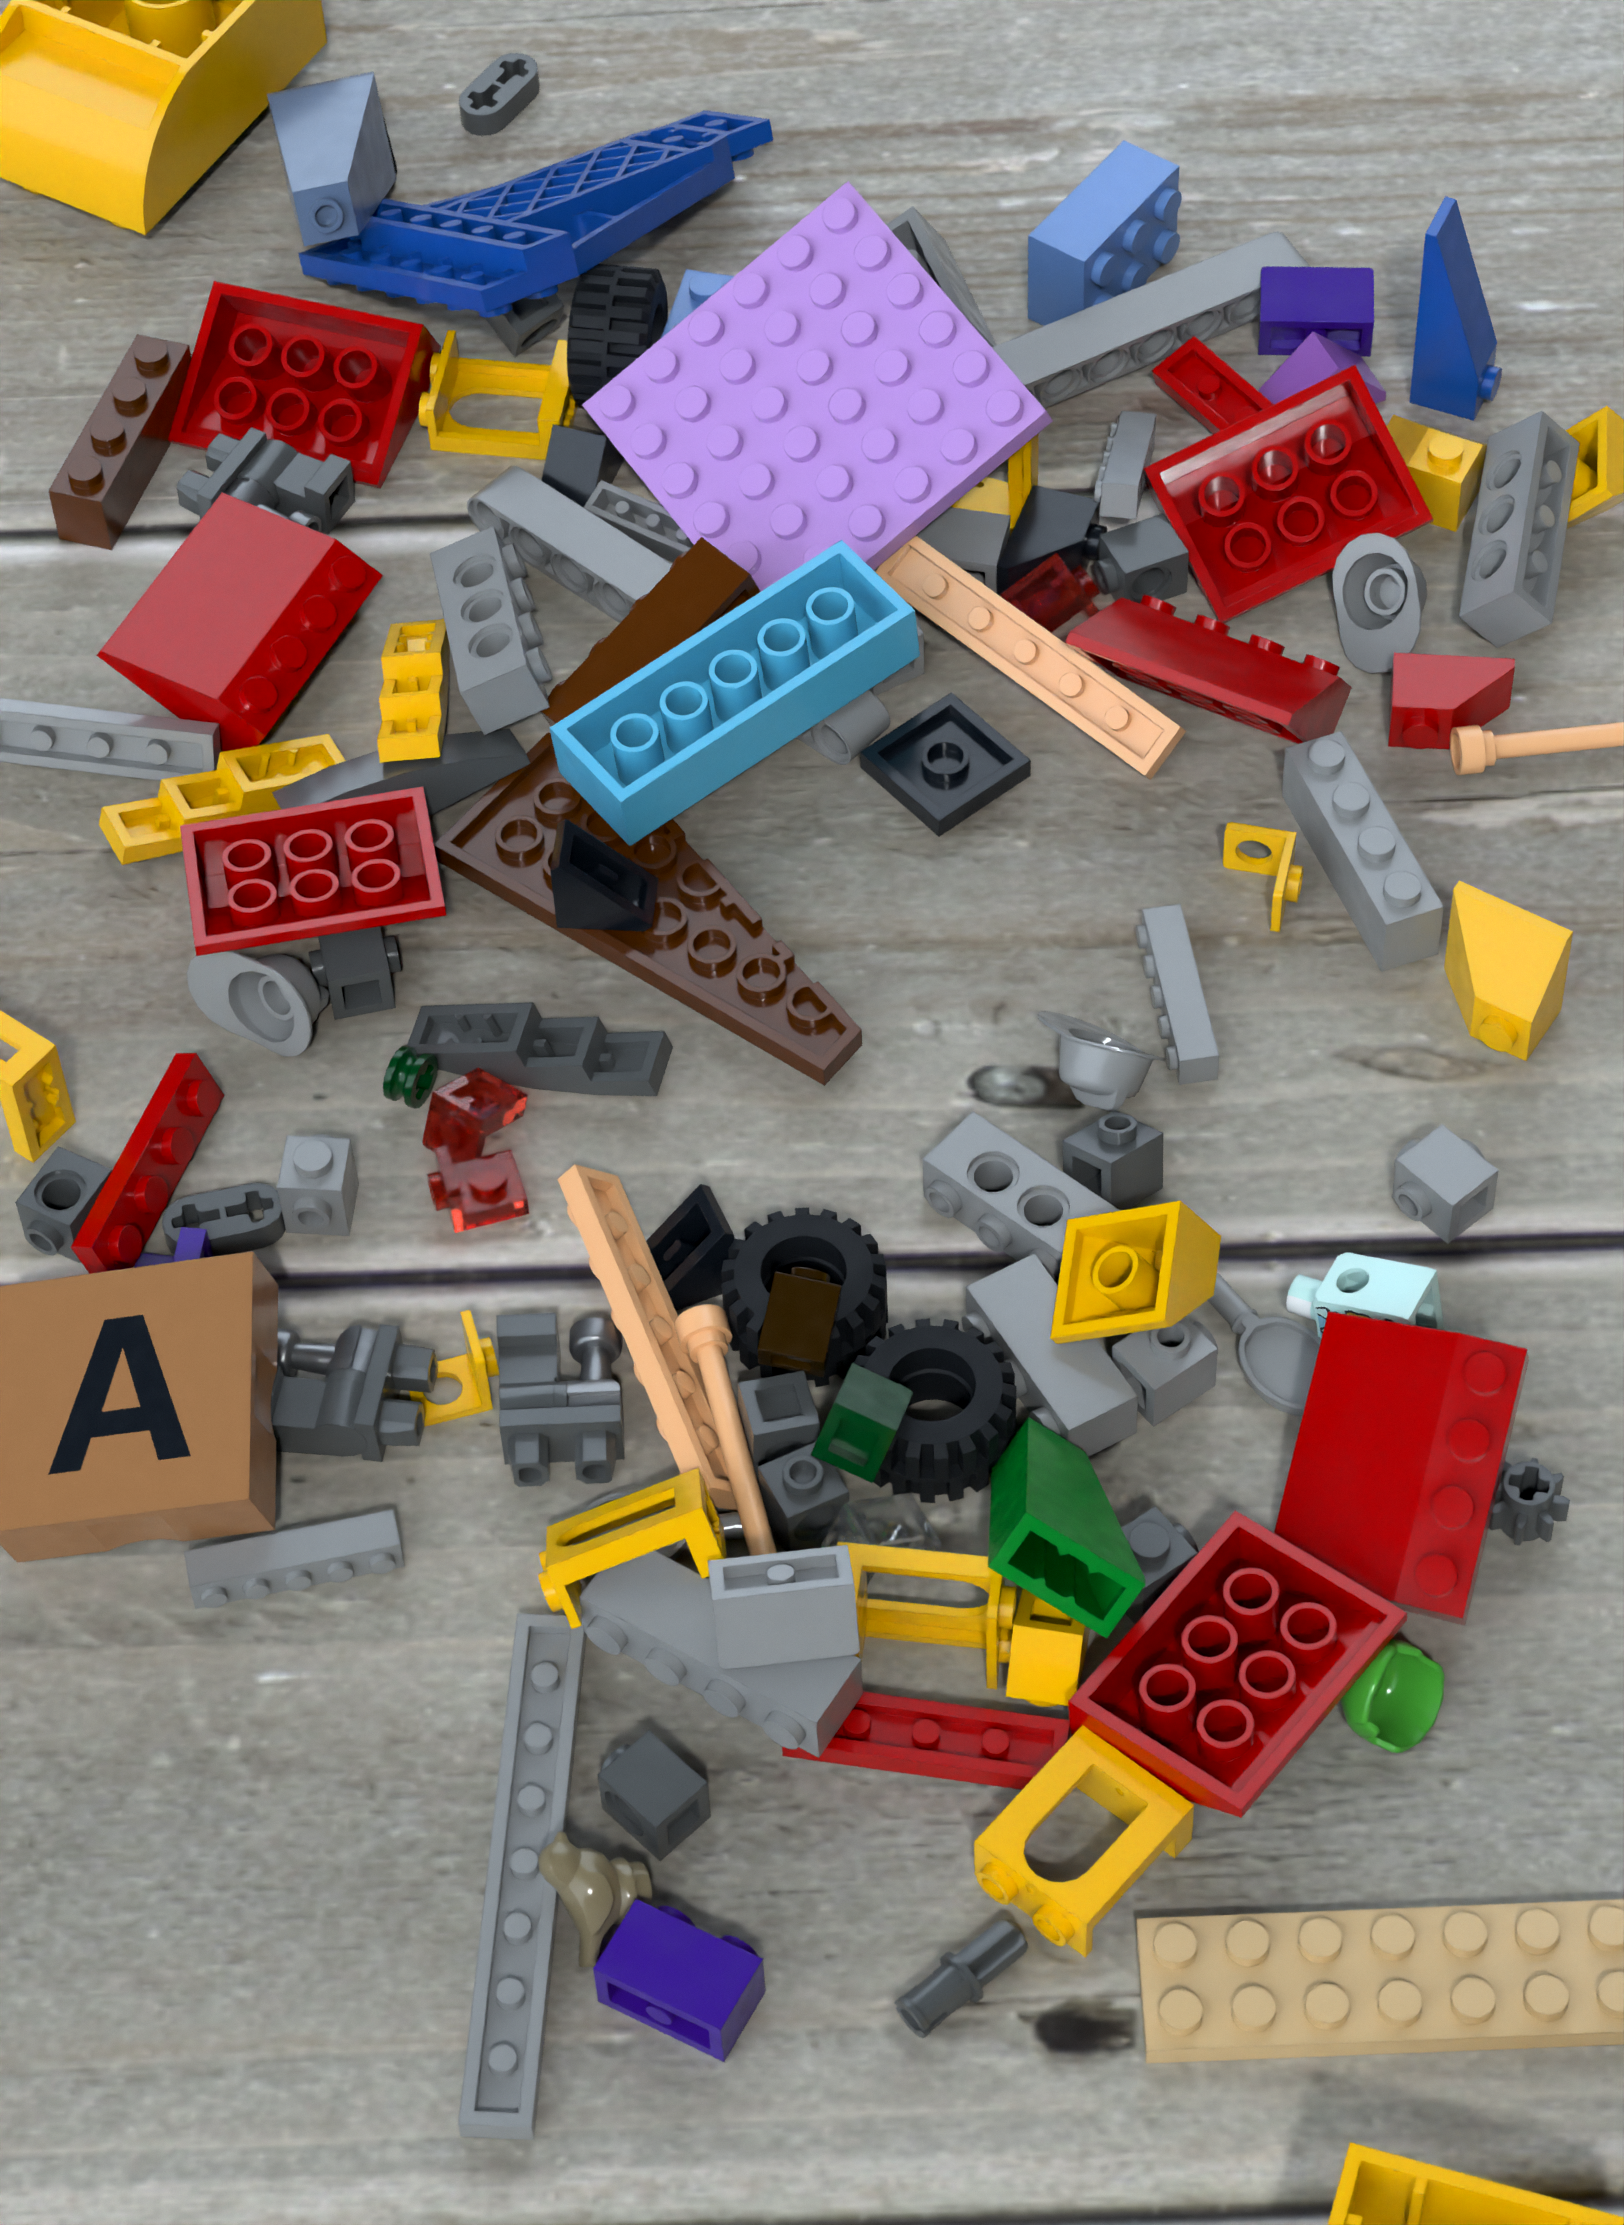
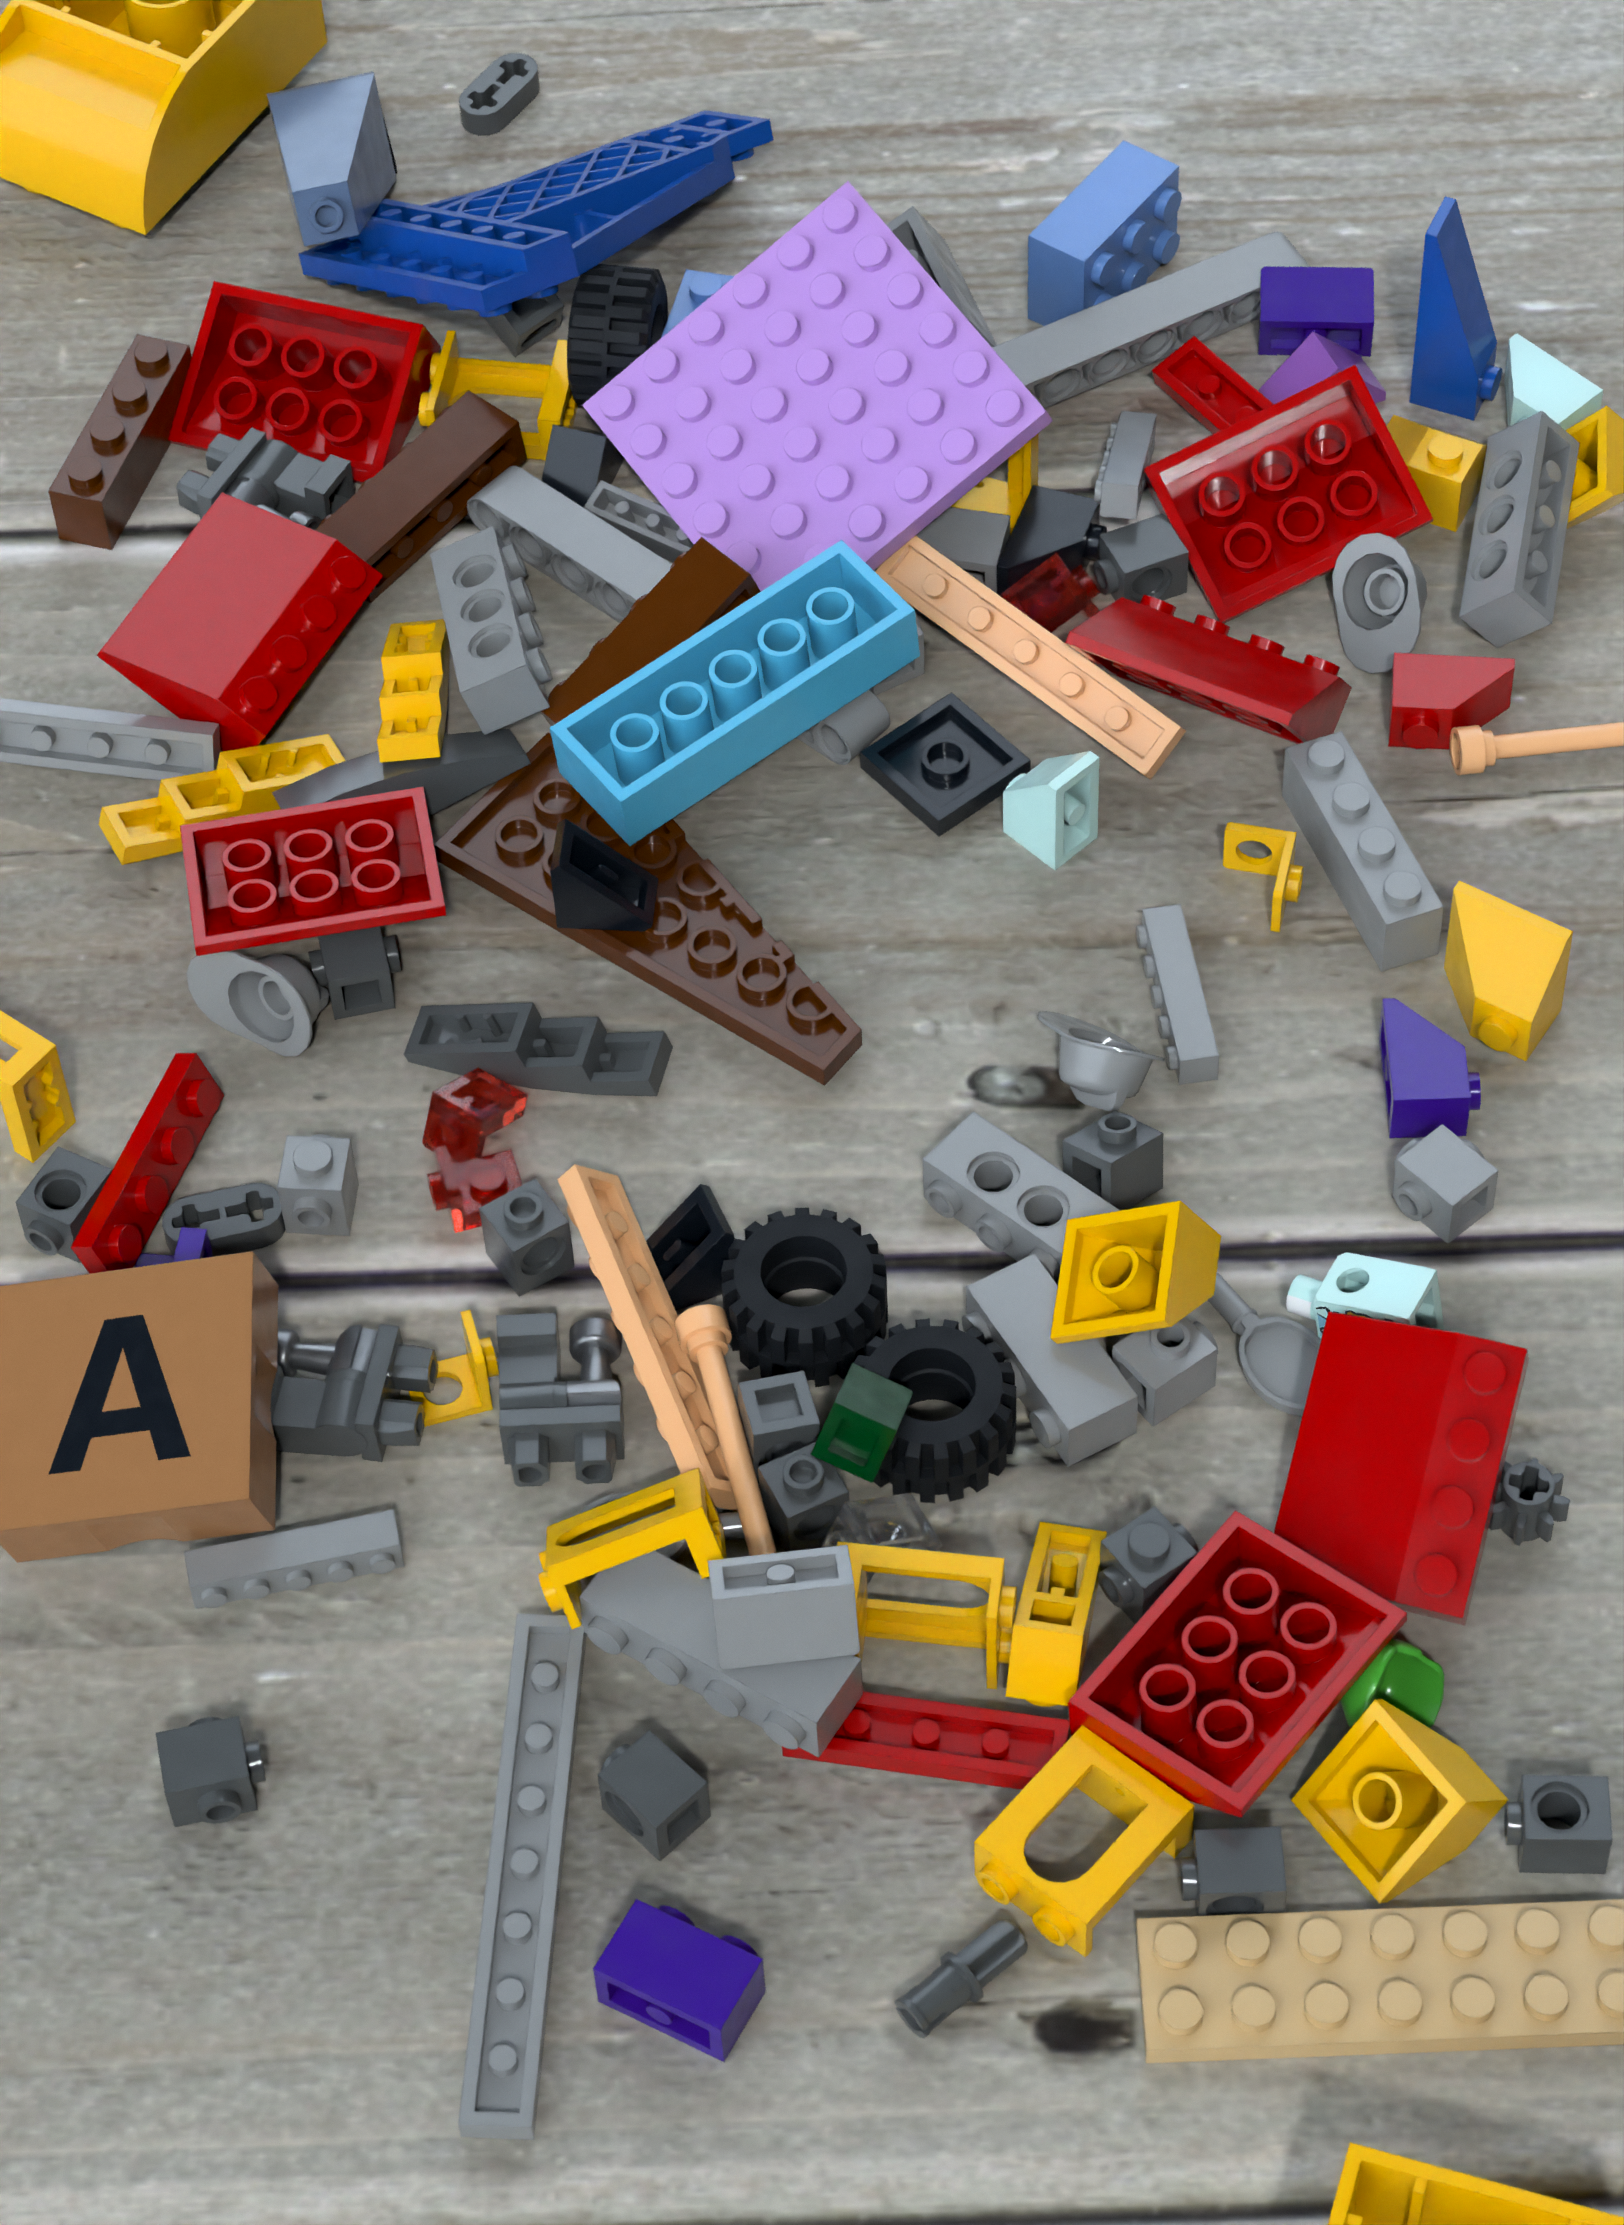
dark green bush [383,1045,438,1109] -> none
dark tan animal [538,1831,652,1967] -> none
dark brown brick [758,1267,841,1377] -> none
green slope [988,1417,1146,1639] -> none
none -> dark grey brick [156,1716,266,1827]
none -> reddish brown brick [315,390,527,603]
none -> dark grey brick [479,1178,575,1297]
none -> light aqua slope [1003,751,1099,870]
none -> dark grey brick [1180,1826,1287,1916]
none -> yellow slope [1291,1699,1508,1903]
none -> dark purple slope [1379,998,1481,1138]
none -> light aqua slope [1504,333,1603,430]
none -> dark grey brick [1504,1775,1613,1874]

